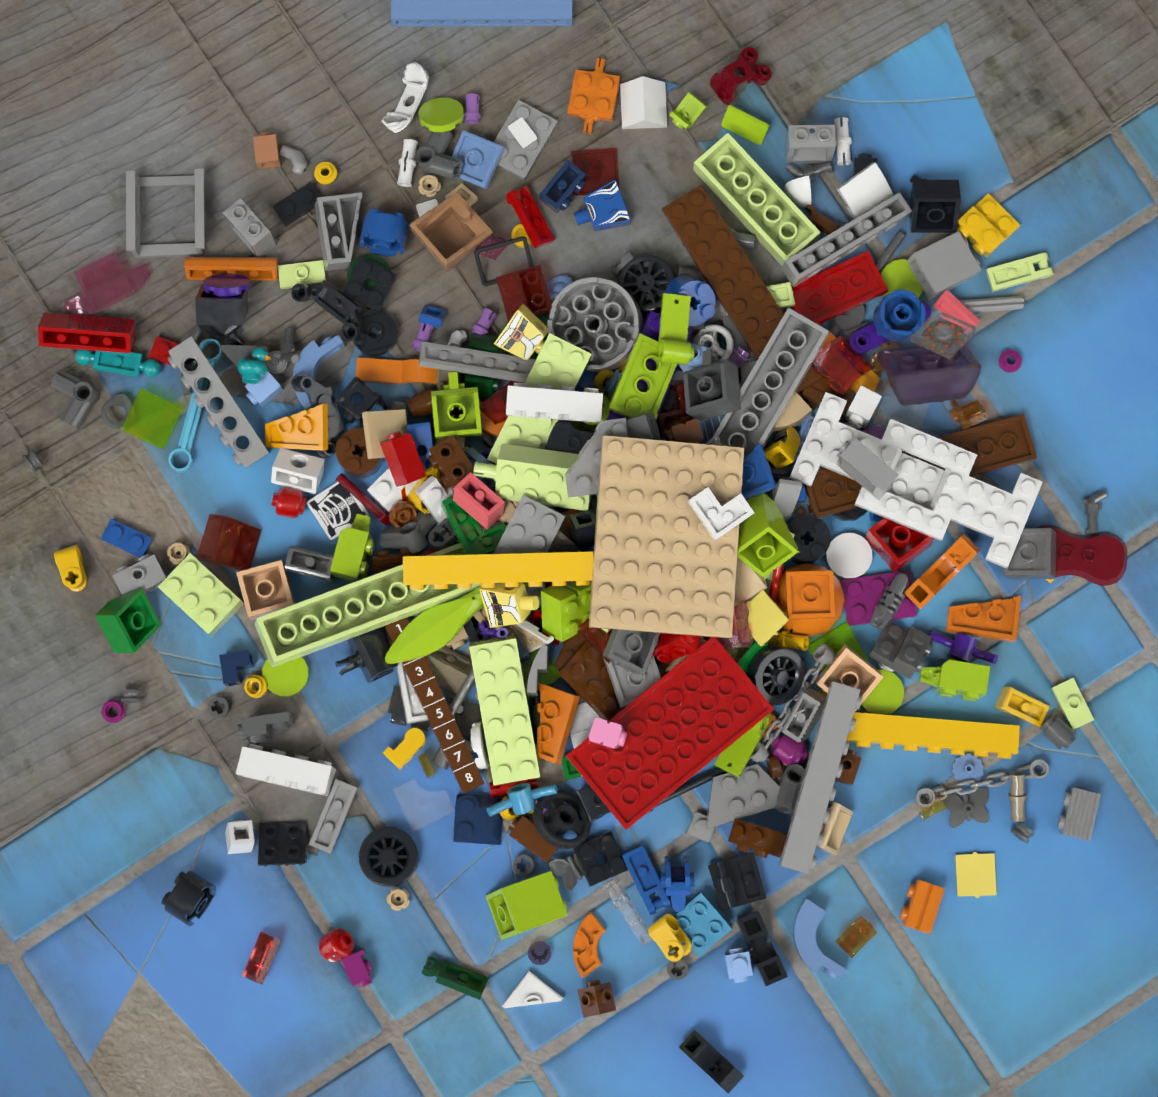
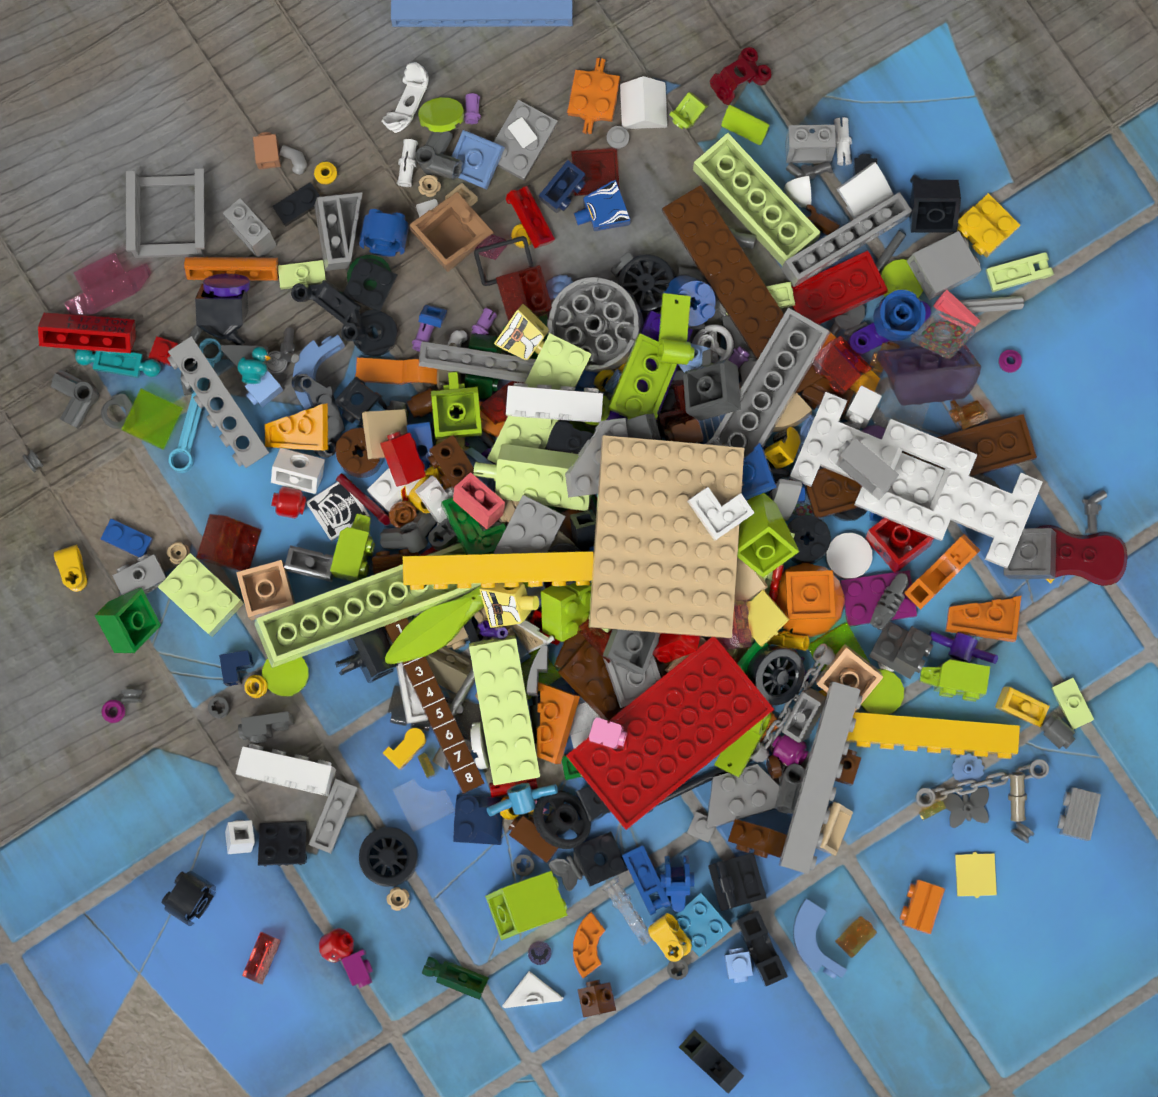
none -> light grey plate [607,126,629,149]

